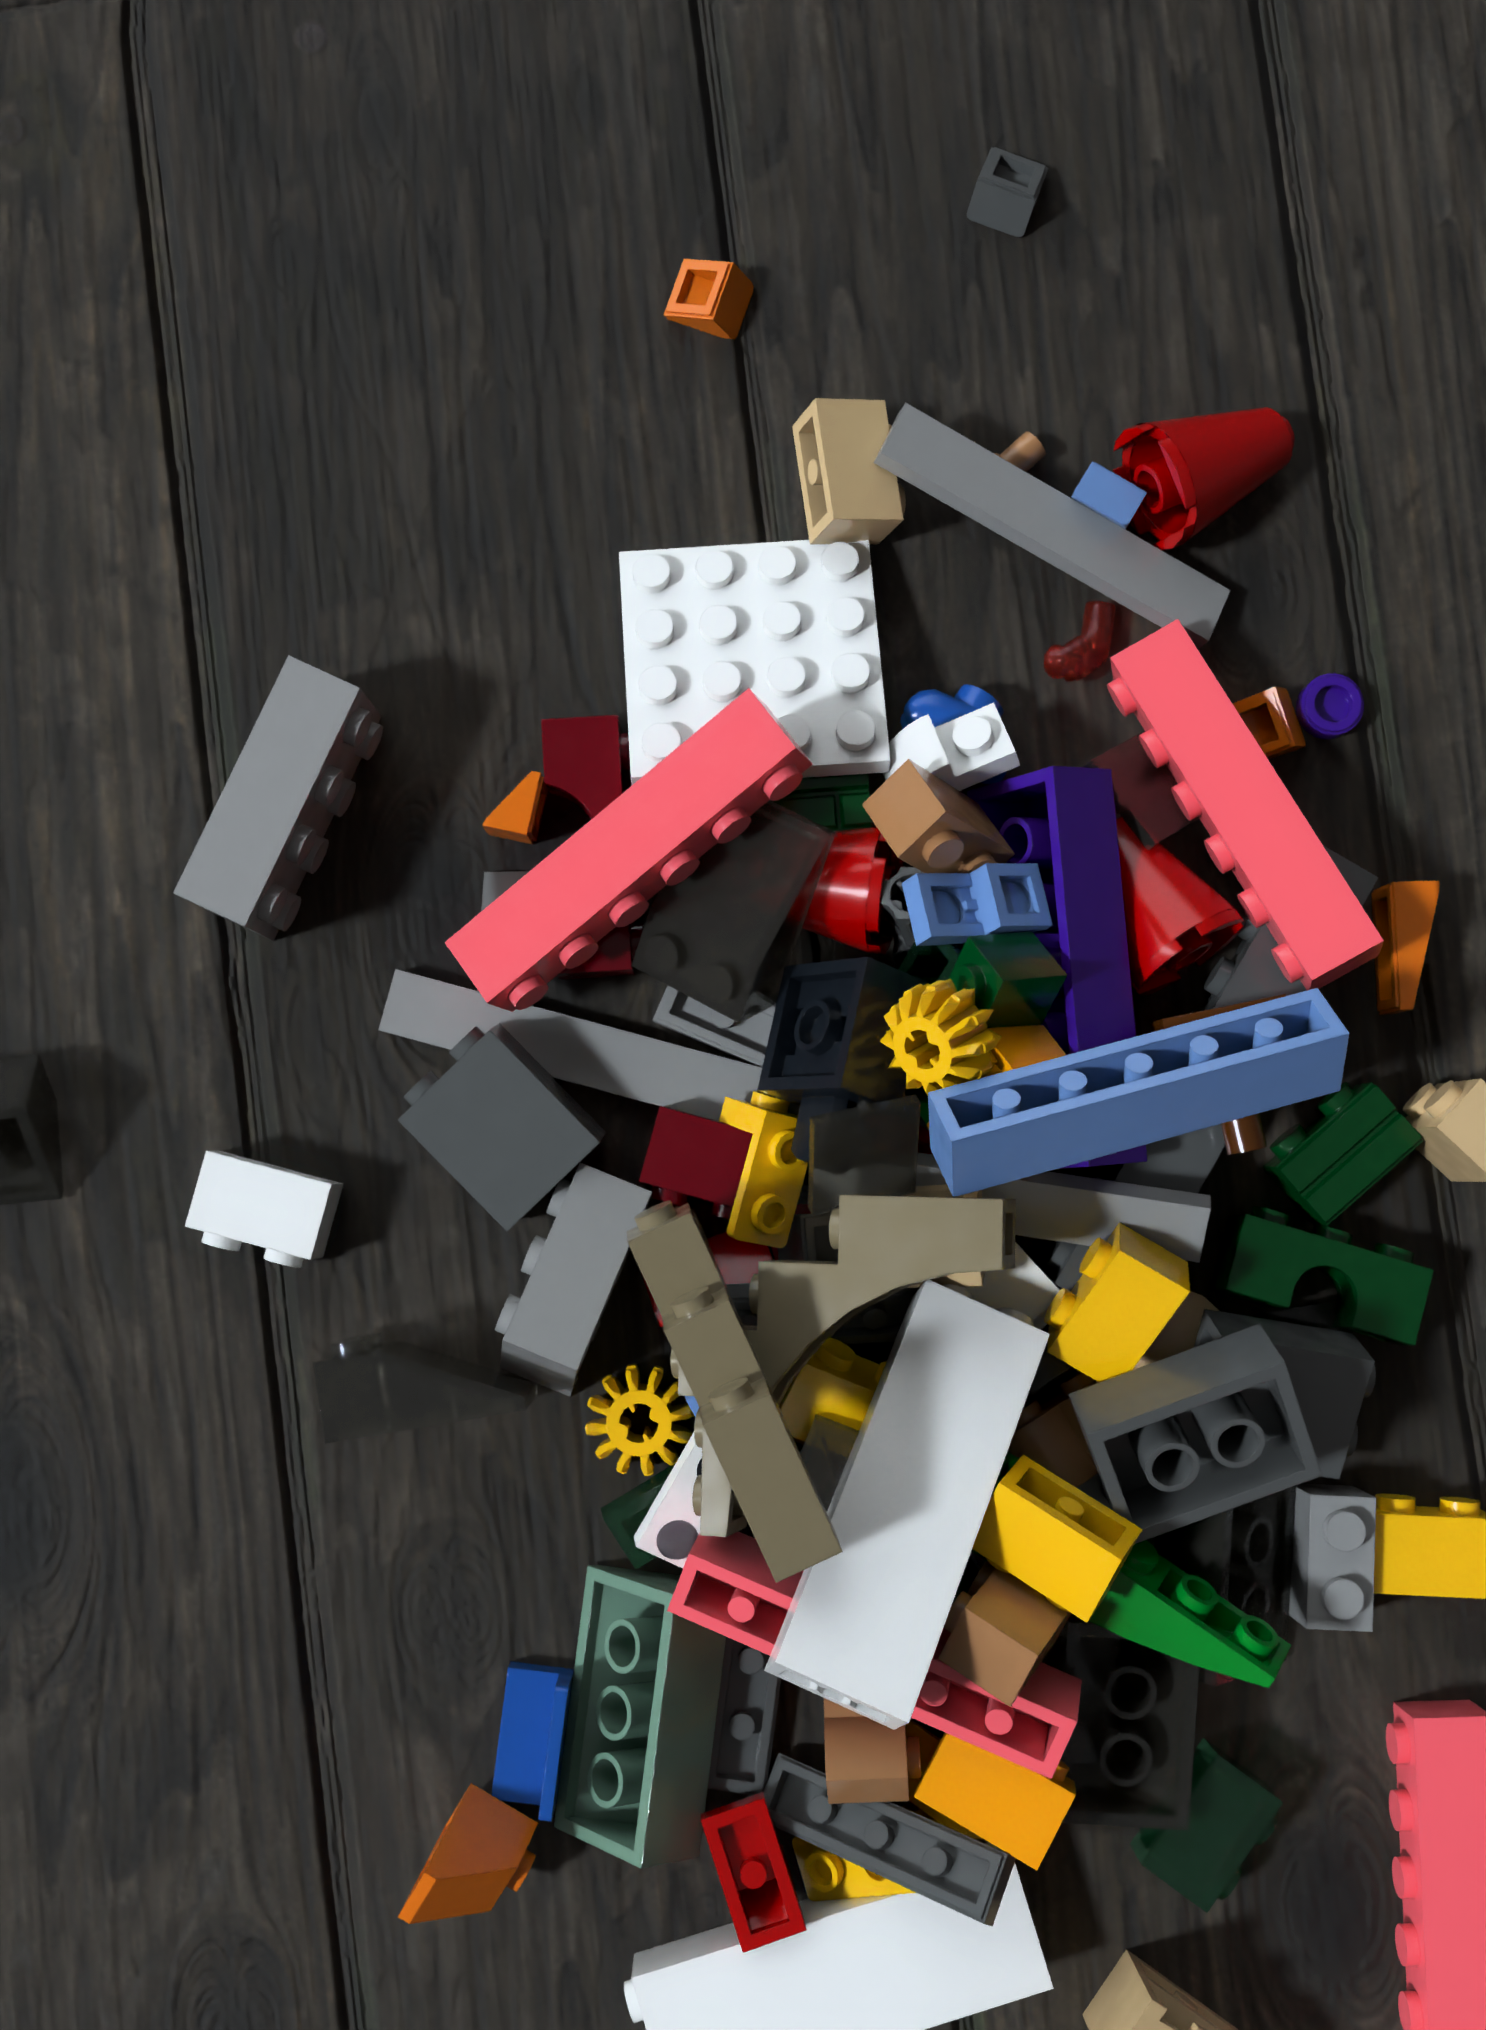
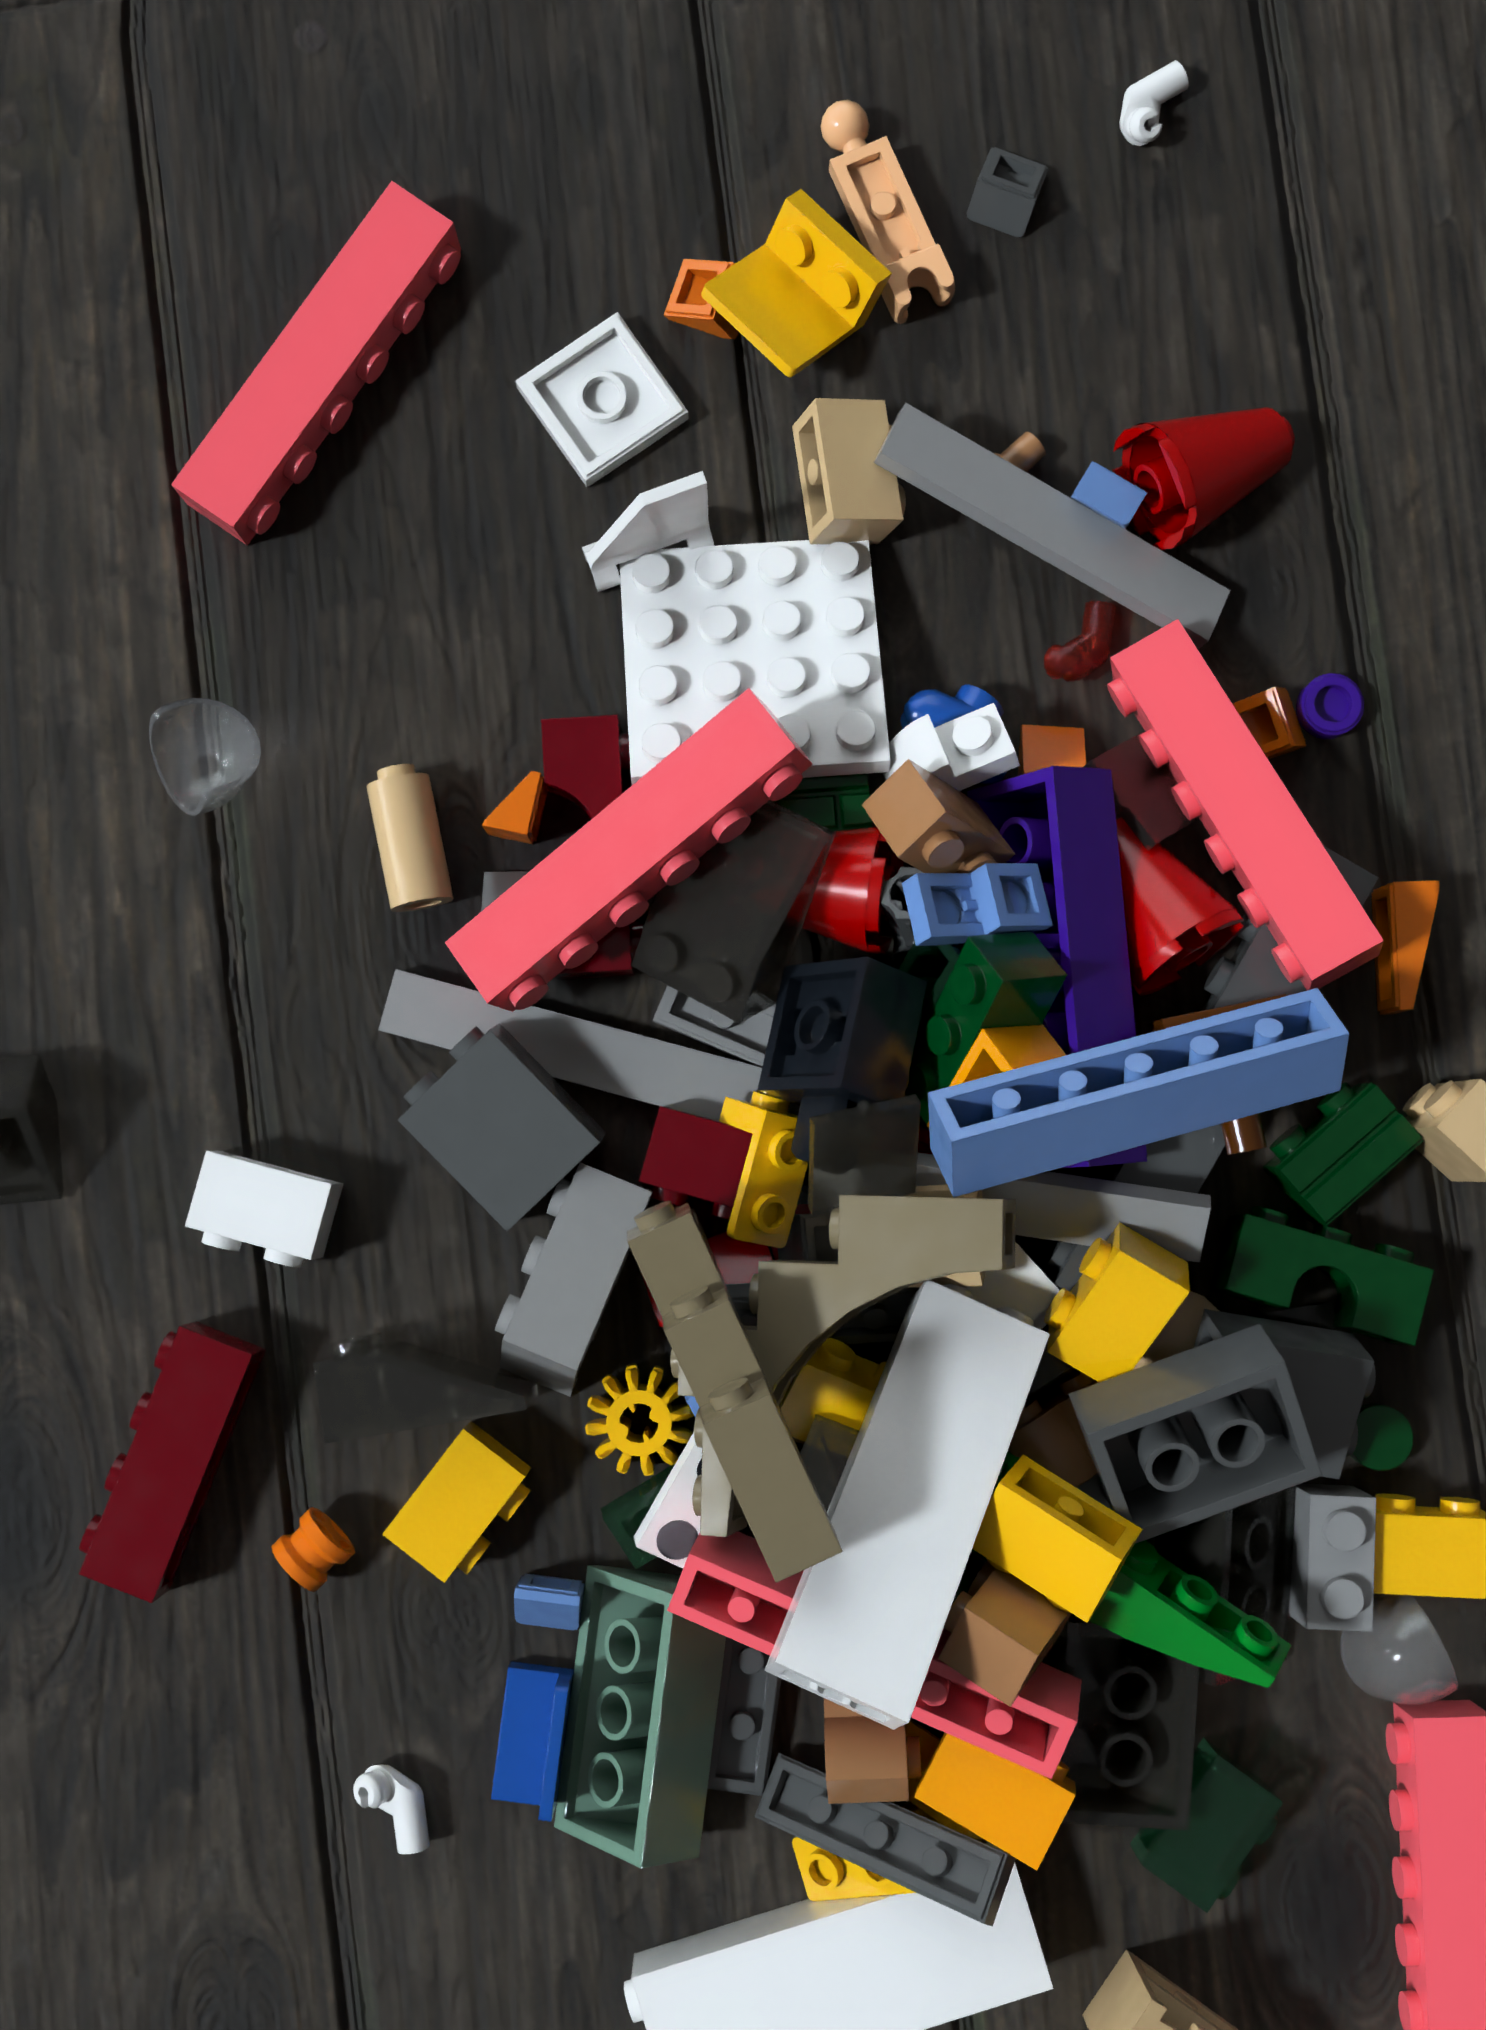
light grey brick [173,655,383,941] -> none
orange slope [398,1783,538,1924] -> none
red slope [701,1792,807,1953] -> none
yellow gear [880,979,1002,1096] -> none
none -> dark red brick [79,1321,266,1603]
none -> clear helmet [149,698,261,816]
none -> coral brick [171,181,461,546]
none -> orange wheel [271,1507,355,1592]
none -> white arm [353,1764,430,1854]
none -> tan brick [366,764,454,912]
none -> yellow brick [382,1421,531,1583]
none -> medium blue slope [514,1573,585,1630]
none -> white tile [515,312,689,488]
none -> white flag [582,471,715,592]
none -> yellow bracket [701,189,892,377]
none -> light nougat plate [820,99,955,324]
none -> orange slope [1018,724,1087,776]
none -> white arm [1119,60,1189,146]
none -> clear helmet [1340,1594,1458,1706]
none -> dark green tile [1351,1403,1413,1471]

